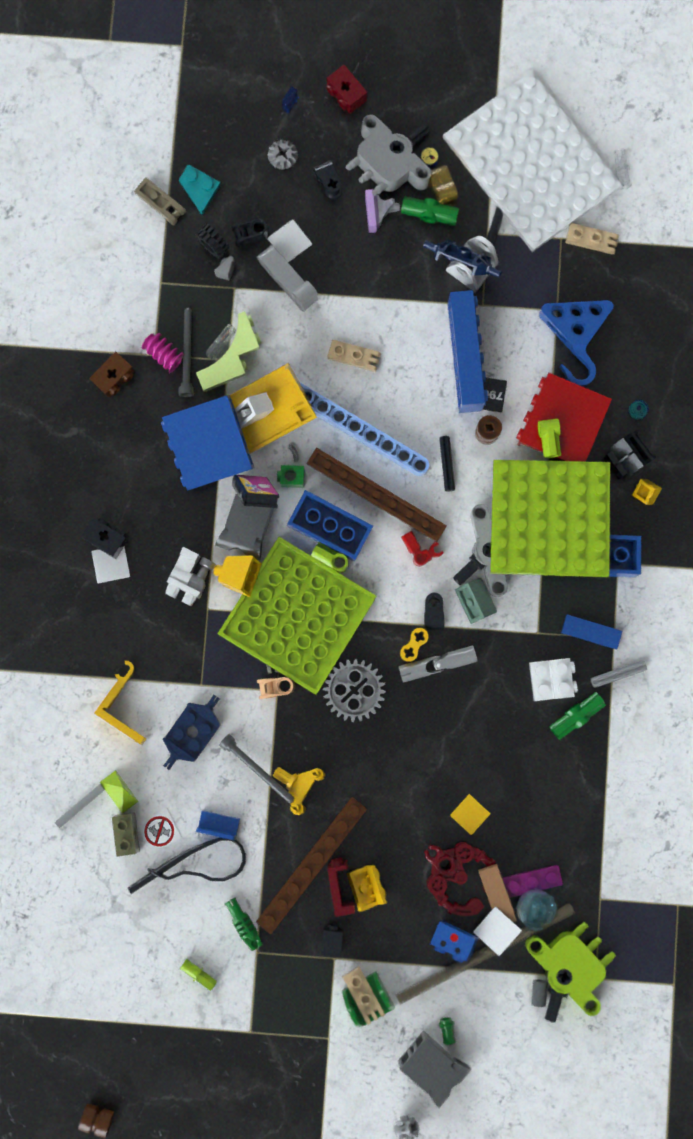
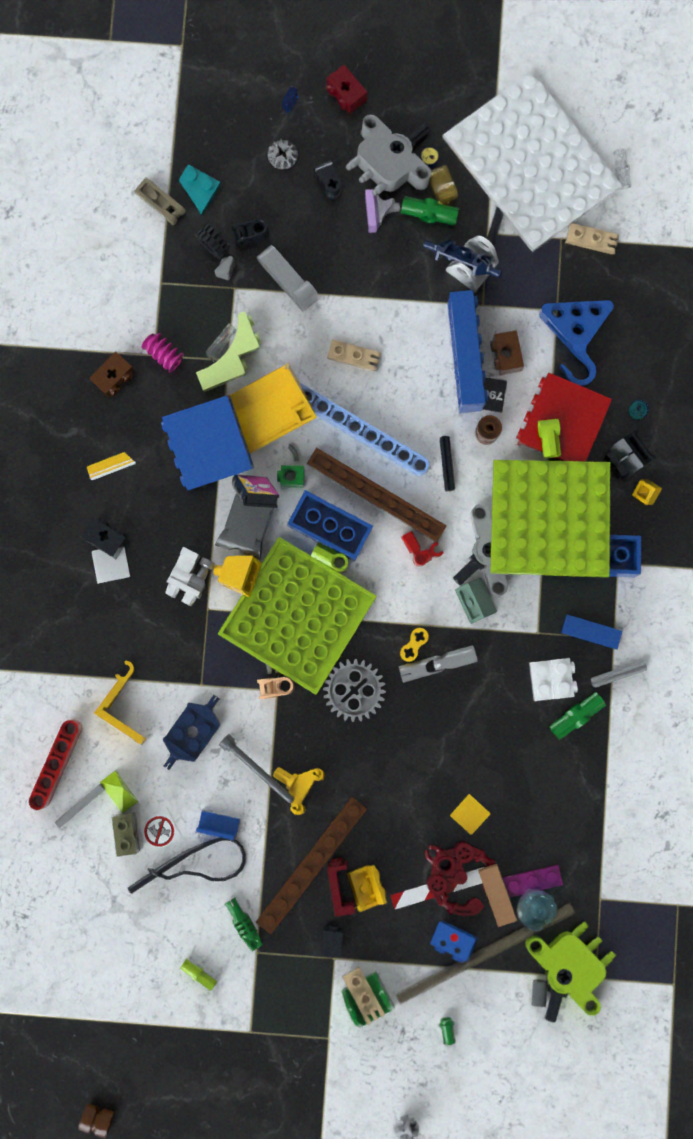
dark grey piece [179,308,194,397] -> none
white slope [235,392,274,429] -> none
white sticker [267,219,312,262] -> none
dark grey piece [398,1030,472,1108] -> none
black piece [424,592,444,629] -> none
white sticker [473,907,521,956] -> none
none -> red beam [28,720,82,810]
none -> yellow sticker [87,452,135,480]
none -> white sticker [390,867,484,909]
none -> reddish brown brick [490,330,524,375]

